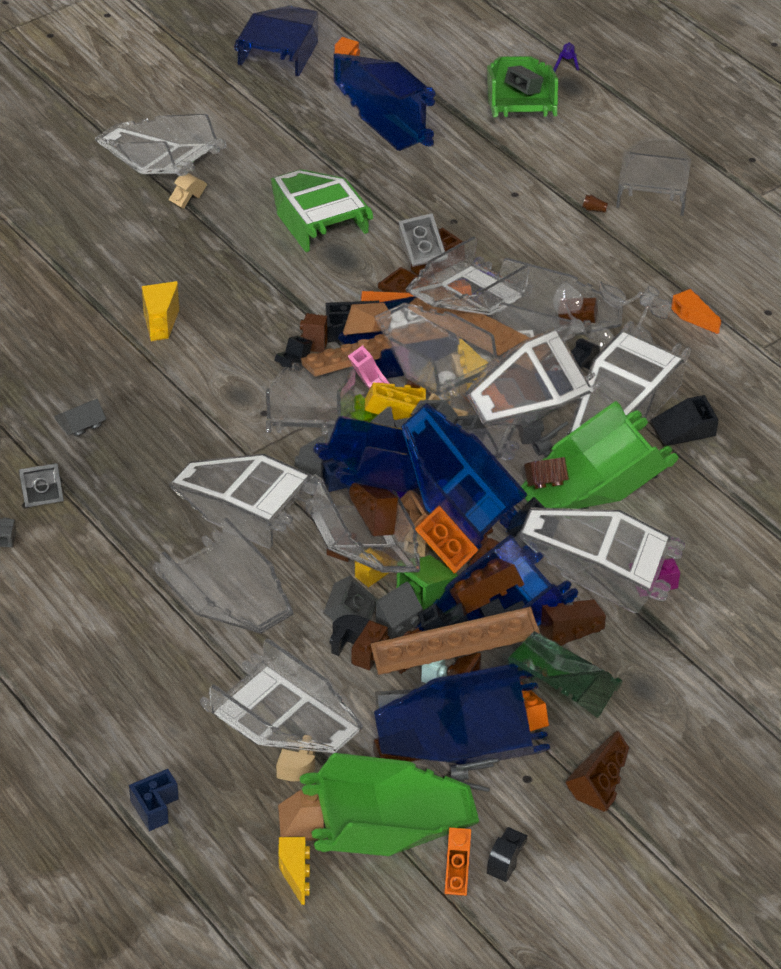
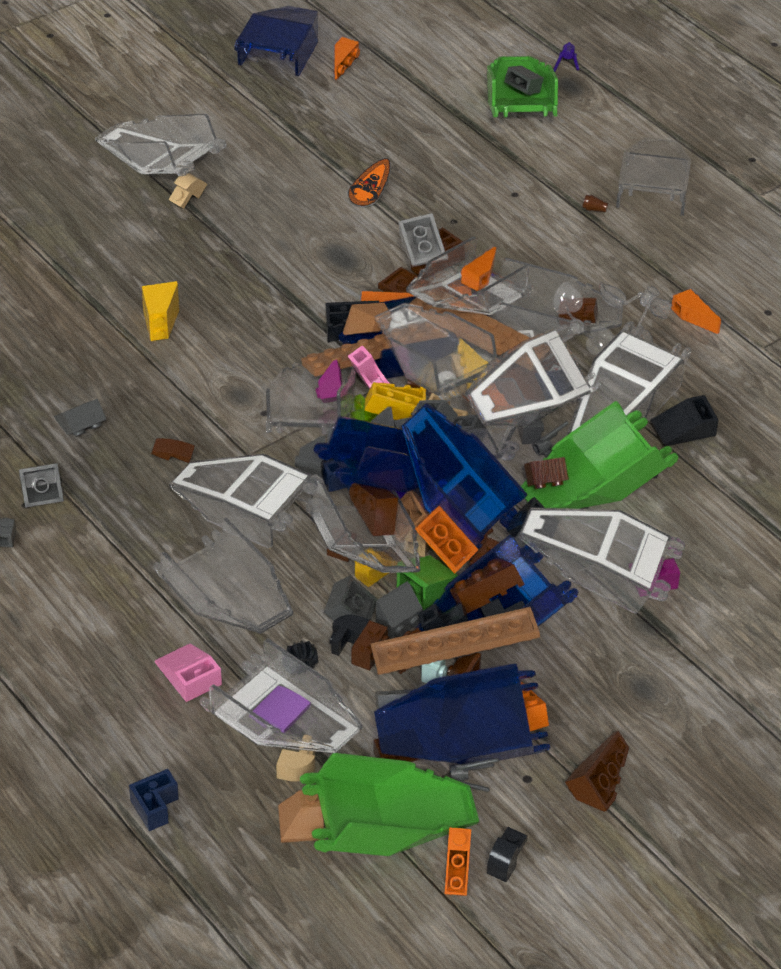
bright green windscreen [271,169,373,252] -> none
black brick [274,335,313,371] -> none
yellow slope [279,837,310,905] -> none
reddish brown brick [300,313,327,353] -> none
clear blue windscreen [334,53,435,151] -> none
clear green windscreen [507,631,623,718] -> none
reddish brown wedge [540,599,606,649] -> none
black brick [569,338,600,370] -> none
none -> reddish brown slope [151,438,195,463]
none -> bright pink slope [155,644,222,702]
none -> medium lavender slope [251,685,311,734]
none -> black gear [283,640,318,673]
none -> magenta slope [316,360,345,403]
none -> shield [348,158,391,208]
none -> orange slope [461,247,496,291]

